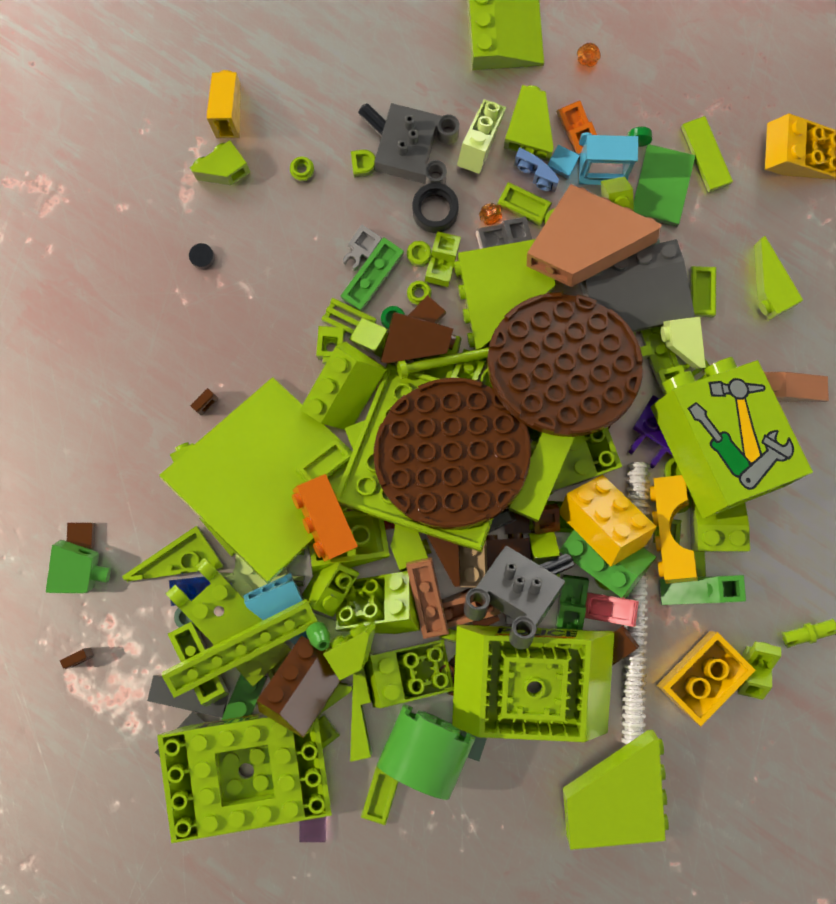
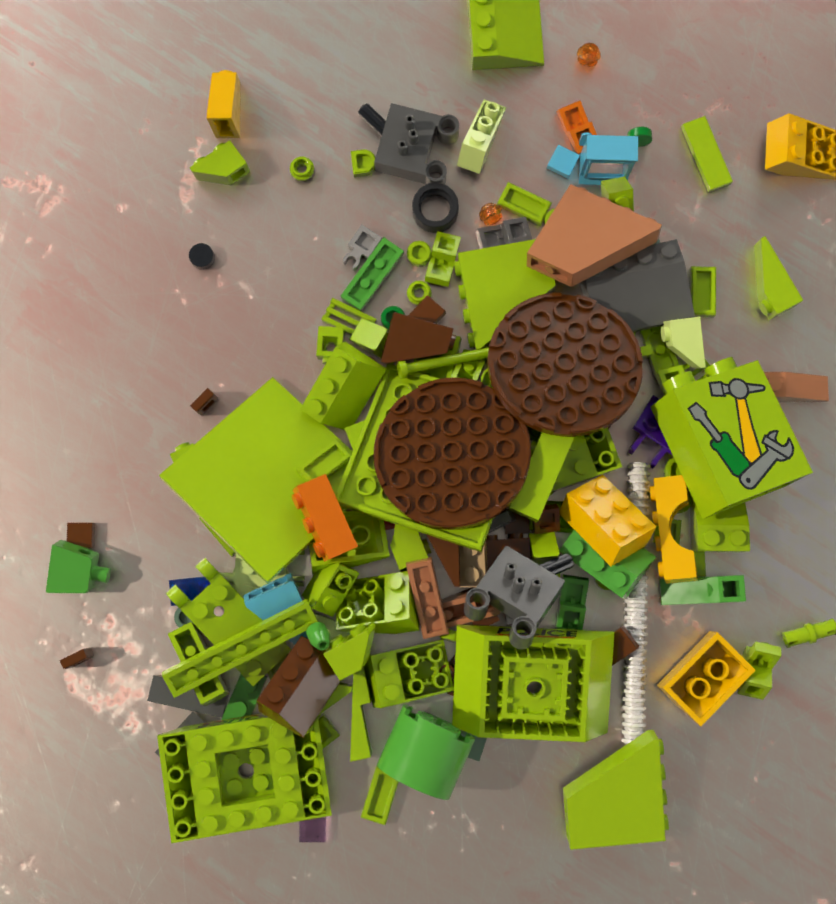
lime wing [122,526,225,582] -> none
lime slope [504,85,554,162] -> none
medium blue slope [514,148,559,192] -> none
coral tile [585,592,639,627] -> none
bright green tile [634,144,696,227] -> none

